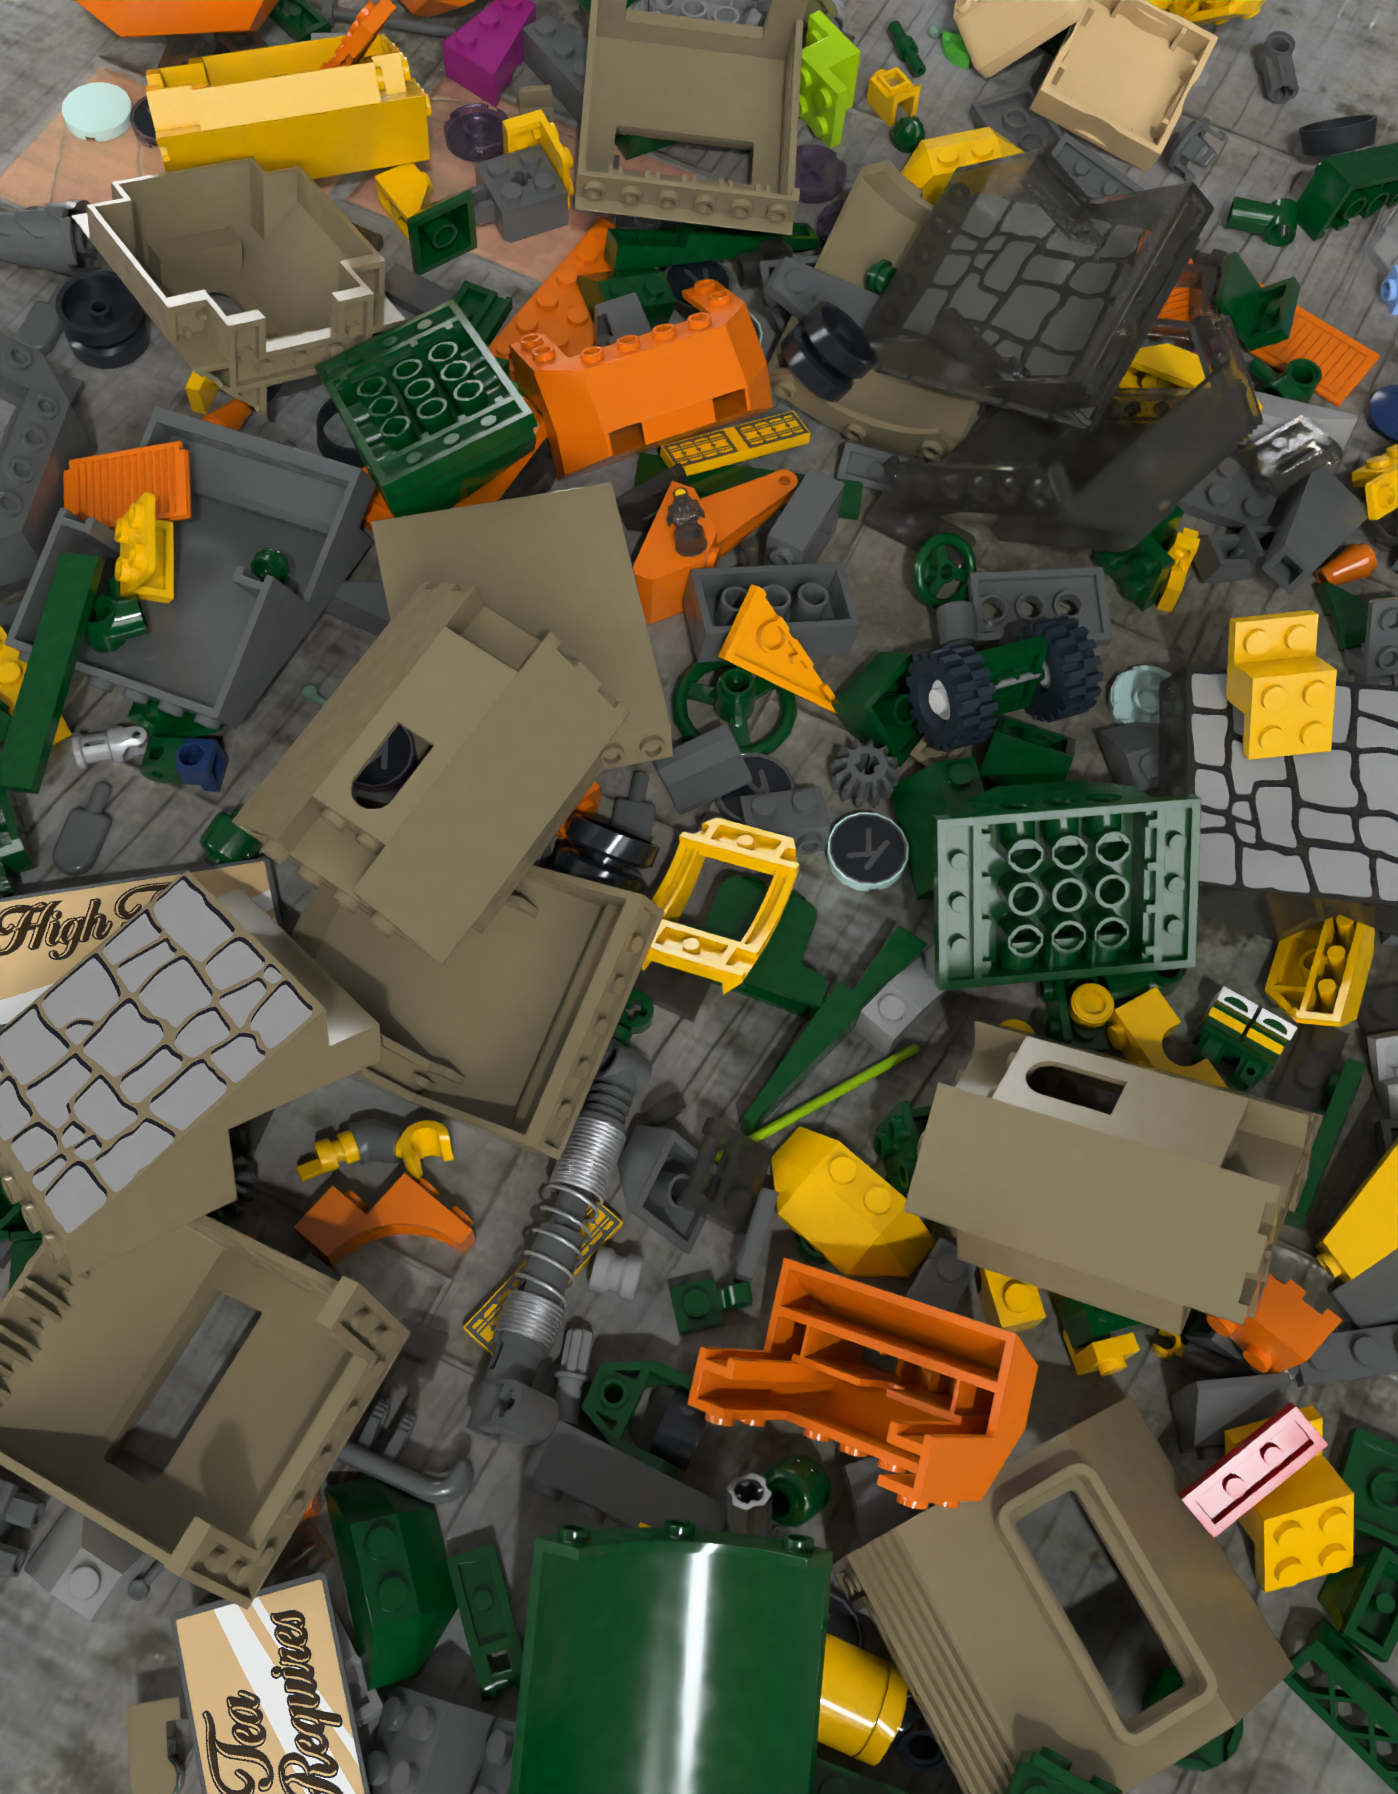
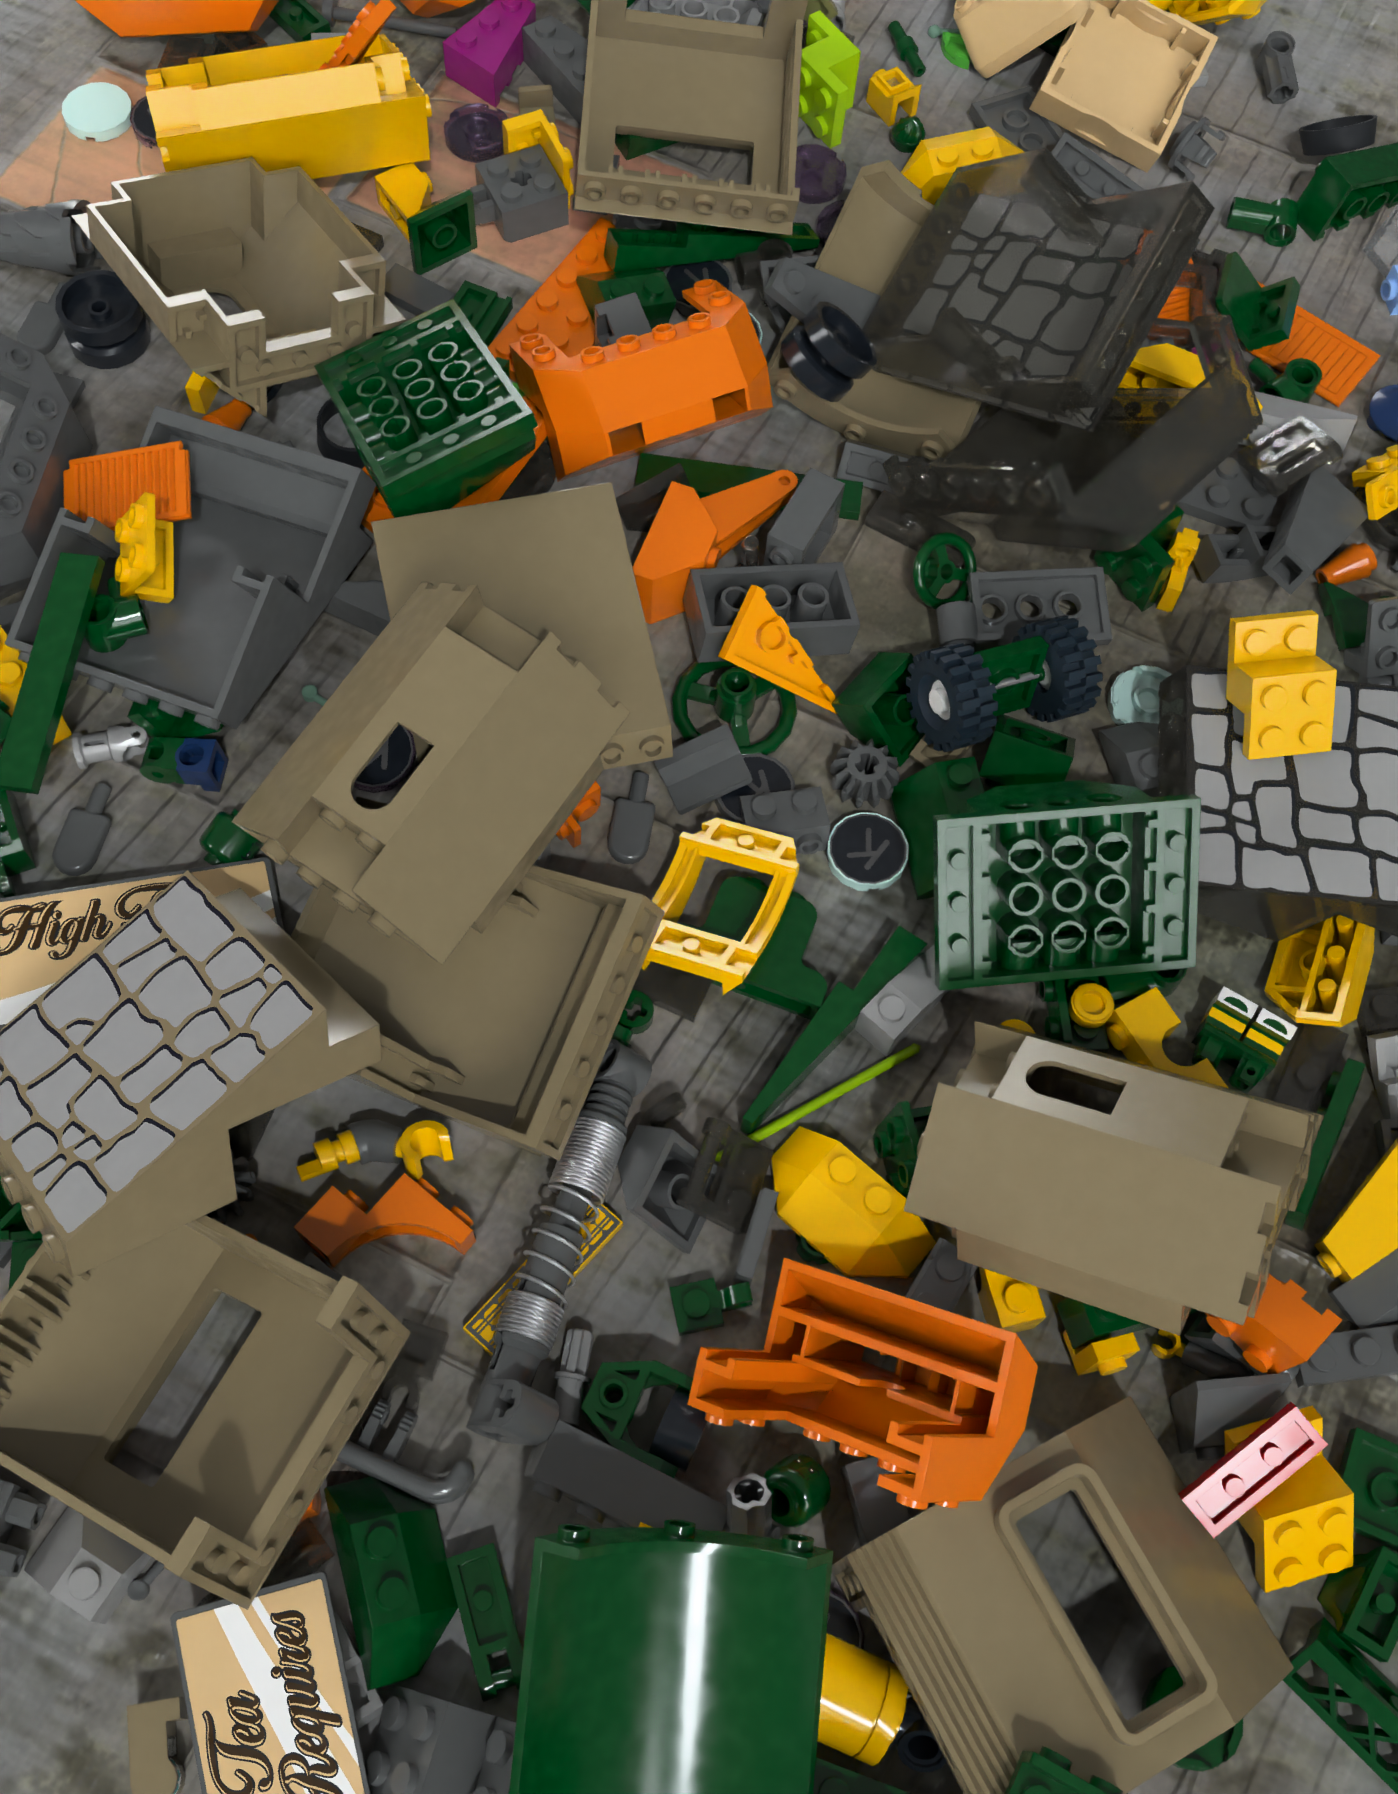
dark green plate [250,548,290,584] -> none
black wheel [551,813,660,894] -> none
light grey wheel [588,1245,645,1302] -> none
yellow tile [660,410,811,479] -> none
clear smoke piece [666,487,708,557] -> none
dark green plate [866,259,898,297] -> none

